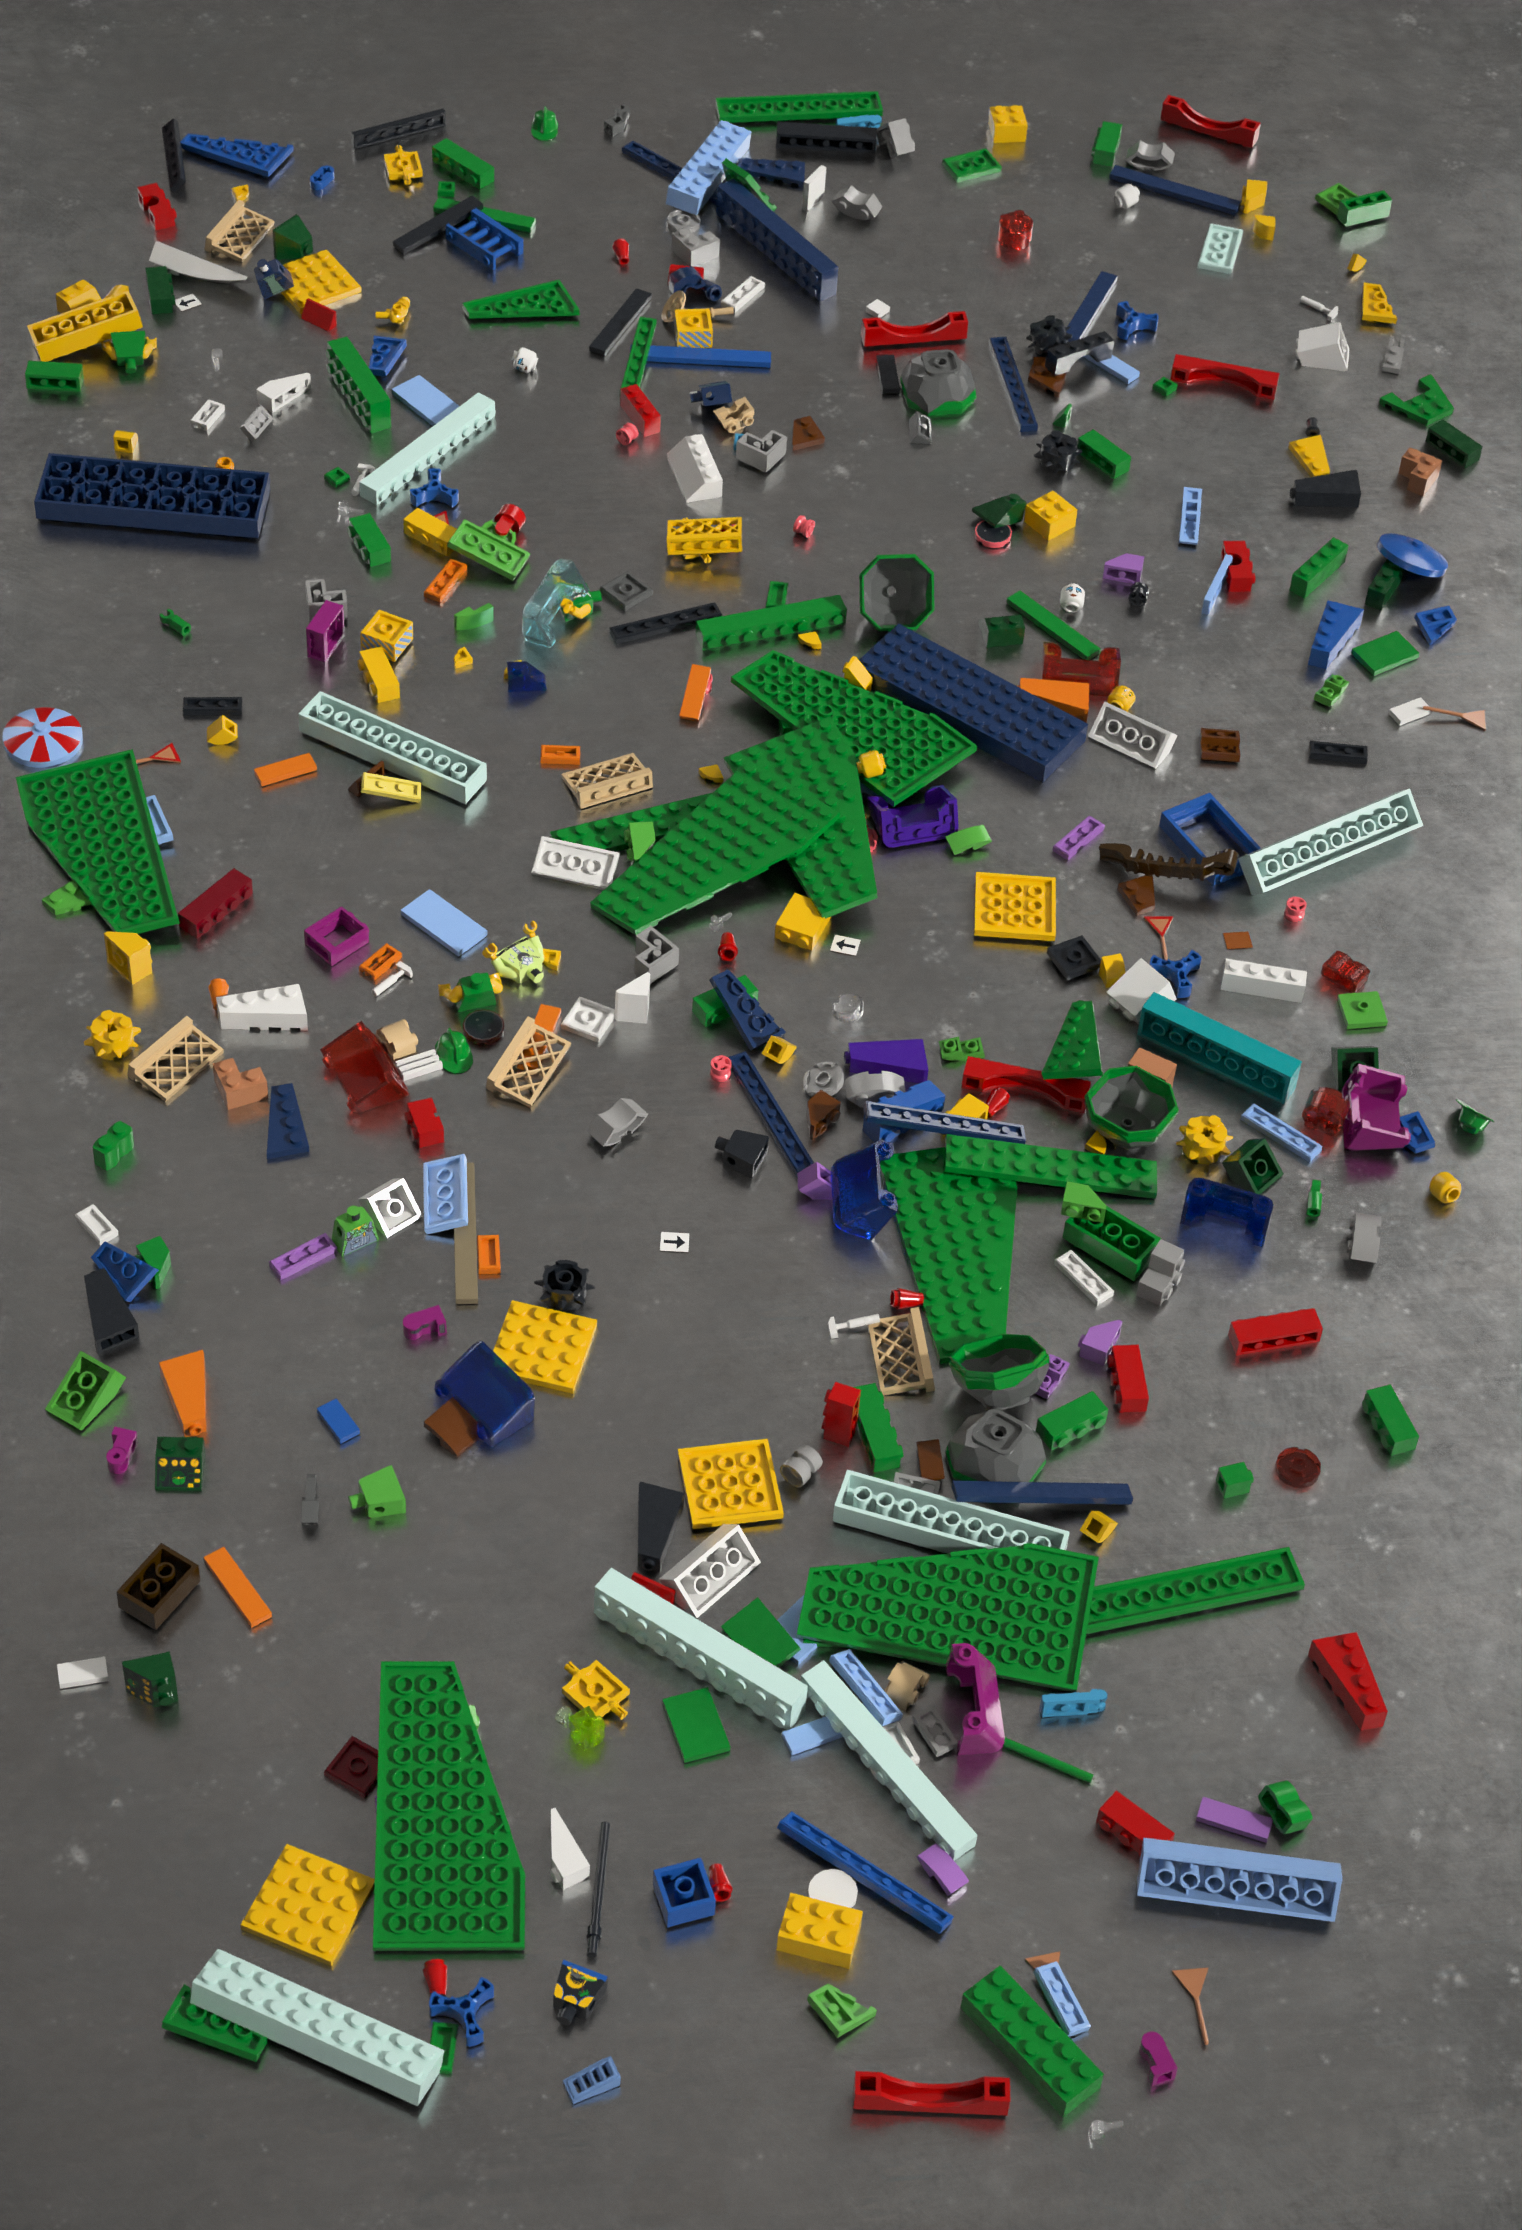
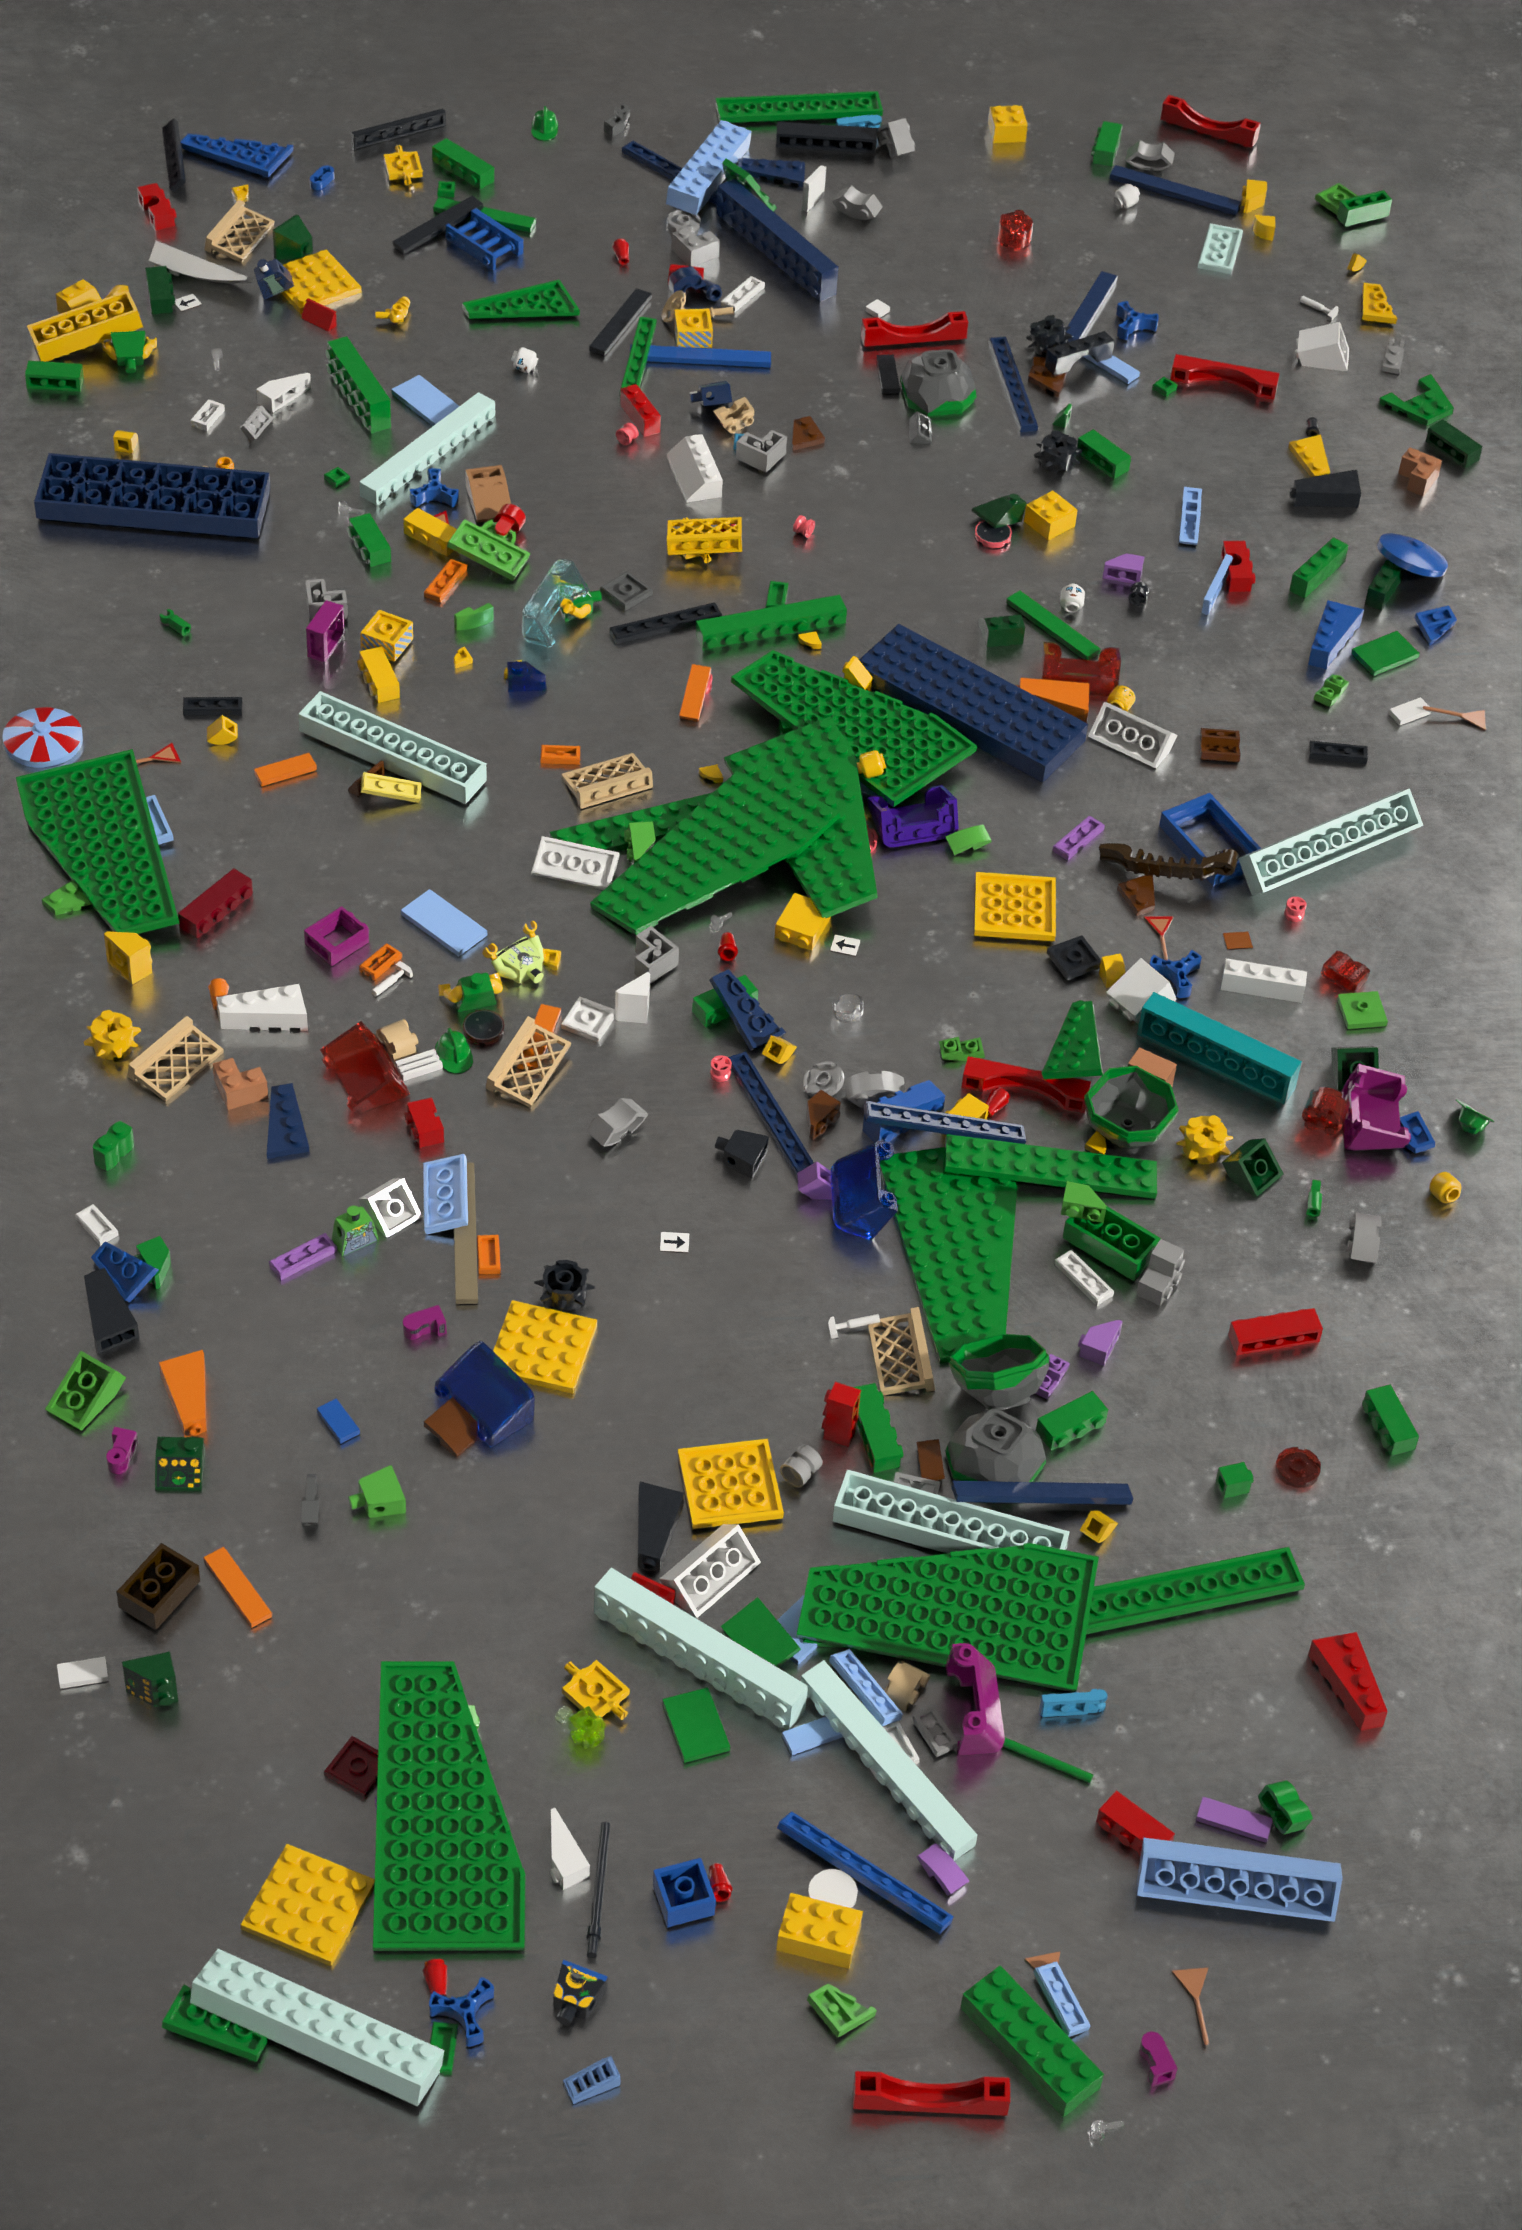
white piece [351,463,375,496] -> none
blue wing [369,336,407,376] -> none
dark purple slope [844,1039,929,1084] -> none
dark grey rock [859,554,934,631] -> none
red cone [890,1288,924,1310] -> none
green tile [942,148,1002,183] -> none
red brick [1107,1344,1149,1413] -> none
clear blue windscreen [1180,1178,1274,1247] -> none
light blue tile [1240,1103,1323,1163] -> none
none -> medium nougat slope [466,465,511,522]

